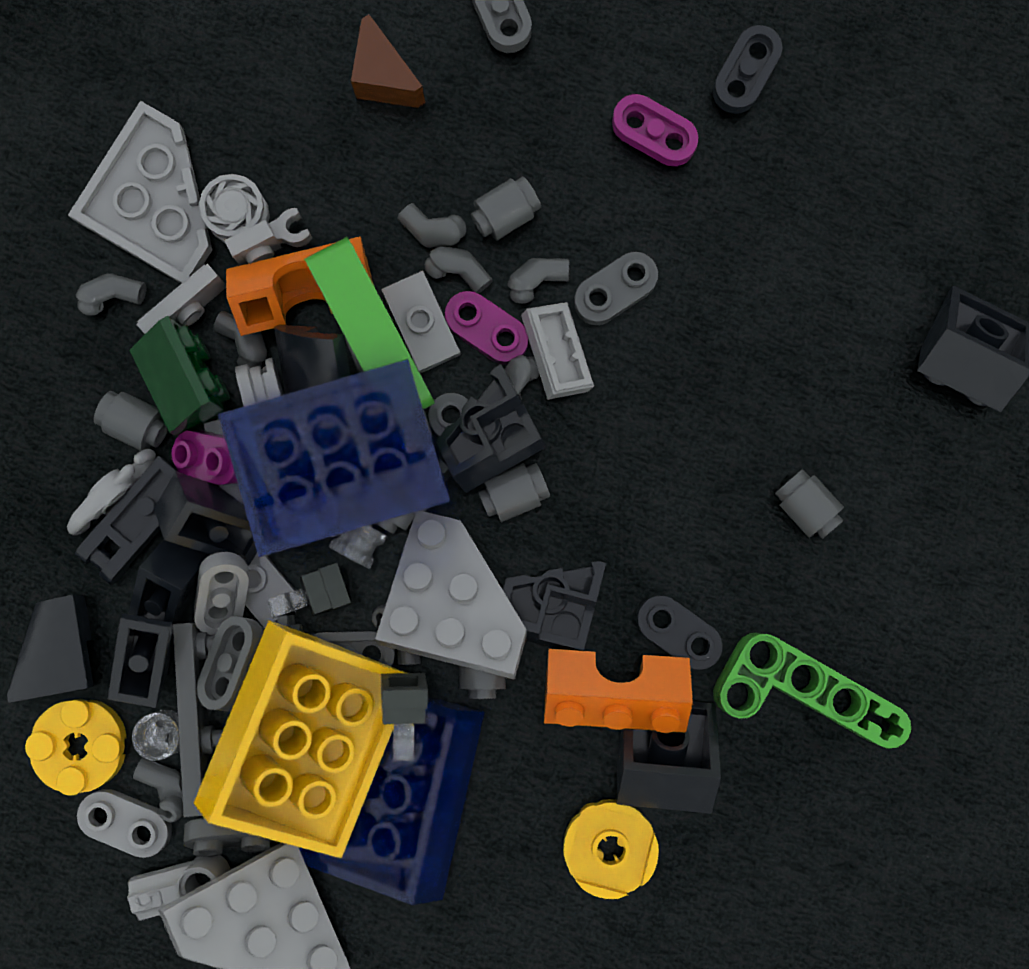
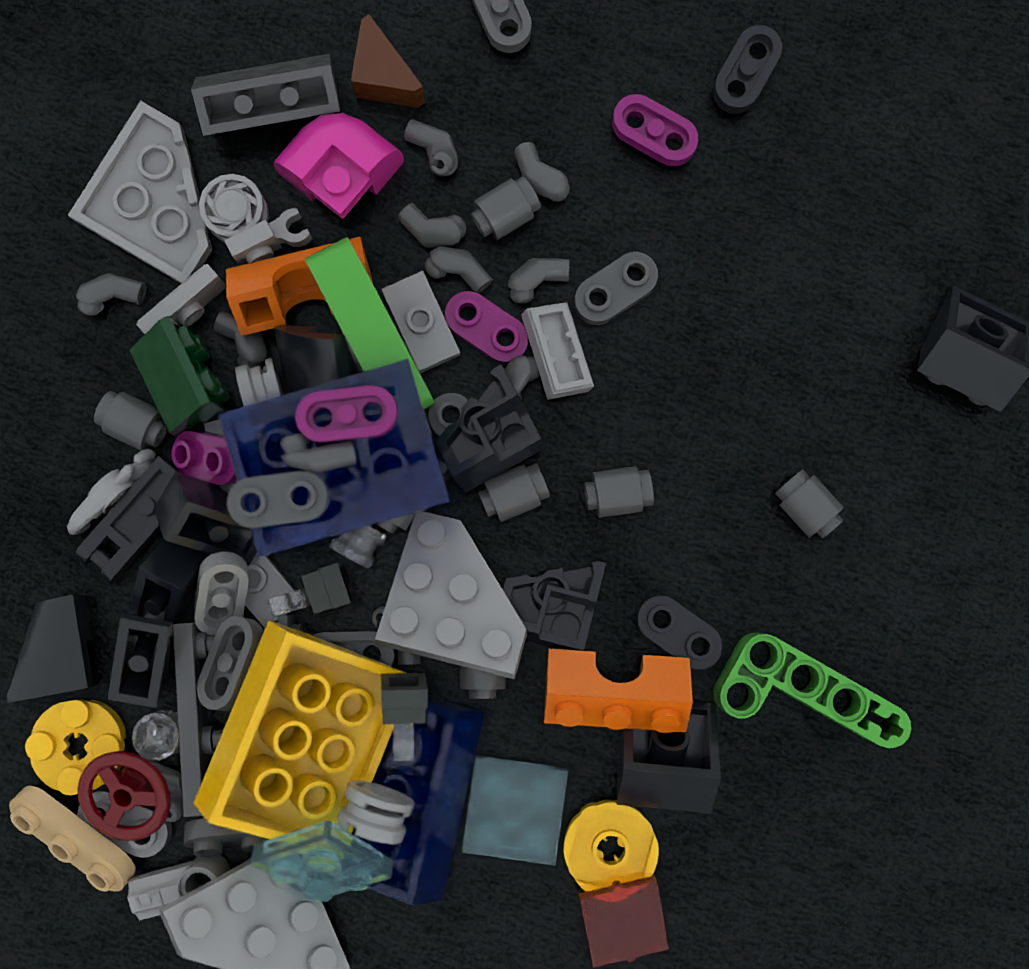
none -> tan plate [9,786,136,892]
none -> dark red piece [77,751,171,841]
none -> dark grey brick [191,54,340,136]
none -> dark grey plate [227,471,330,528]
none -> clear light blue plate [250,820,393,902]
none -> dark pink brick [274,113,404,219]
none -> dark grey arm [281,433,356,473]
none -> magenta plate [296,385,398,443]
none -> light grey wheel [336,780,415,844]
none -> dark grey arm [404,119,458,176]
none -> clear light blue plate [462,755,568,866]
none -> dark grey arm [514,142,570,202]
none -> clear red piece [578,875,669,968]
none -> dark grey brick [584,466,654,518]

